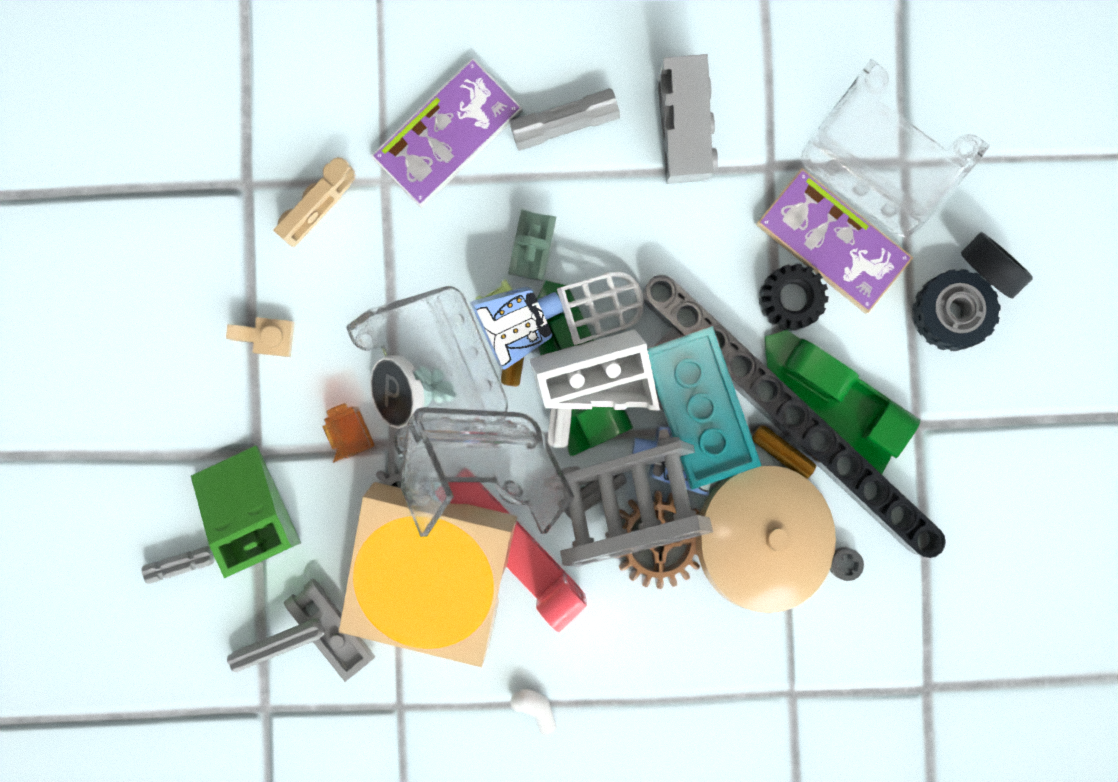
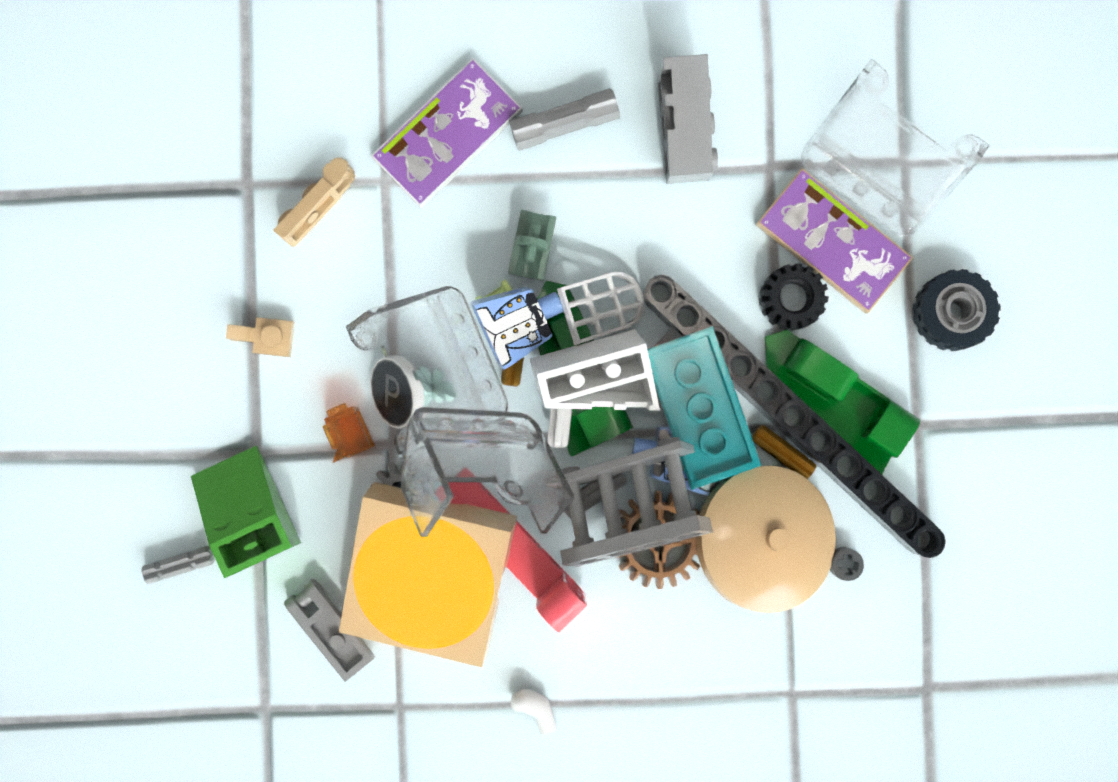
light grey axle [227,618,325,672] -> none
black tyre [961,232,1033,299] -> none

